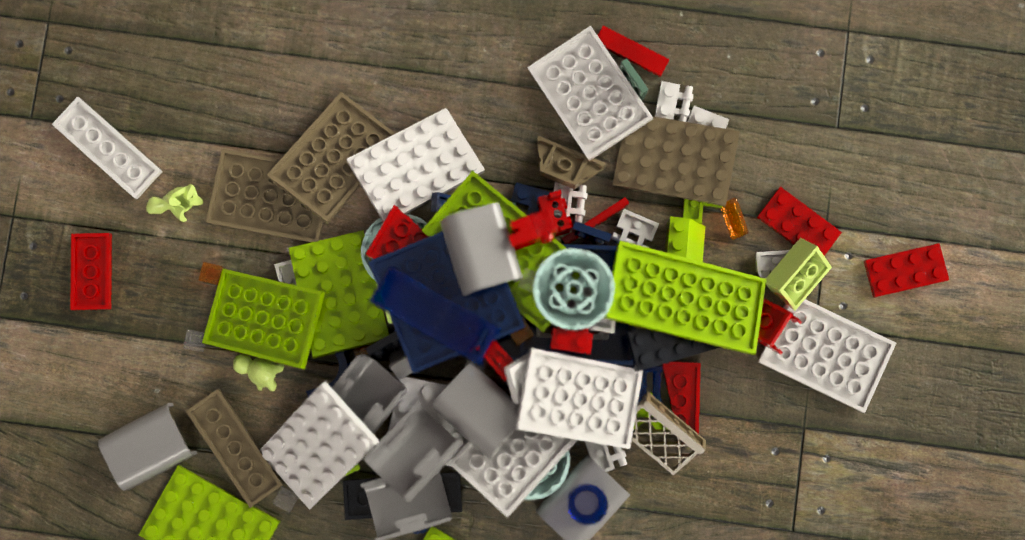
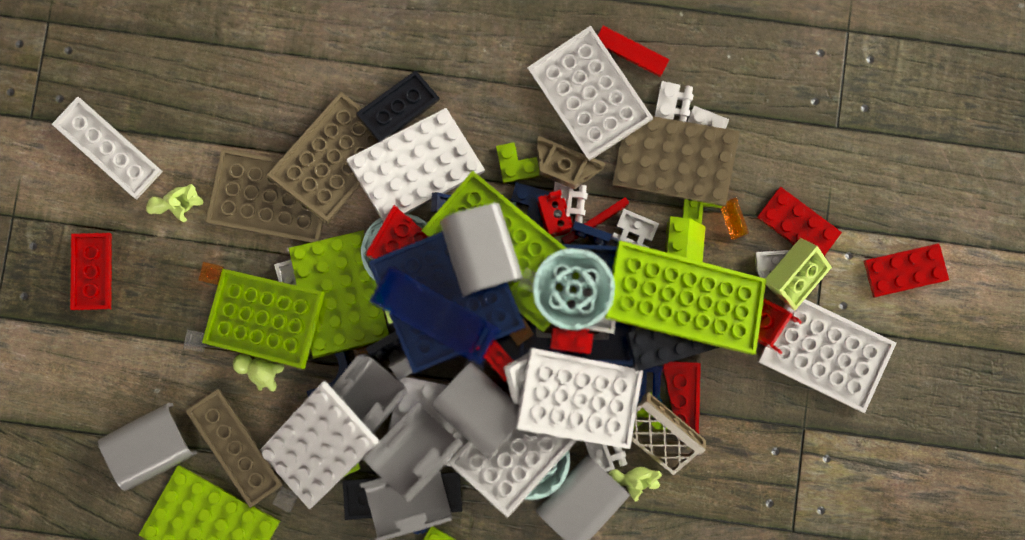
red piece [508,209,557,251] -> none
clear blue piece [567,483,608,525] -> none
sand green tile [619,58,649,100] -> none
none -> black plate [356,70,440,142]
none -> lime plate [496,142,541,184]
none -> yellowish green animal [608,467,662,502]

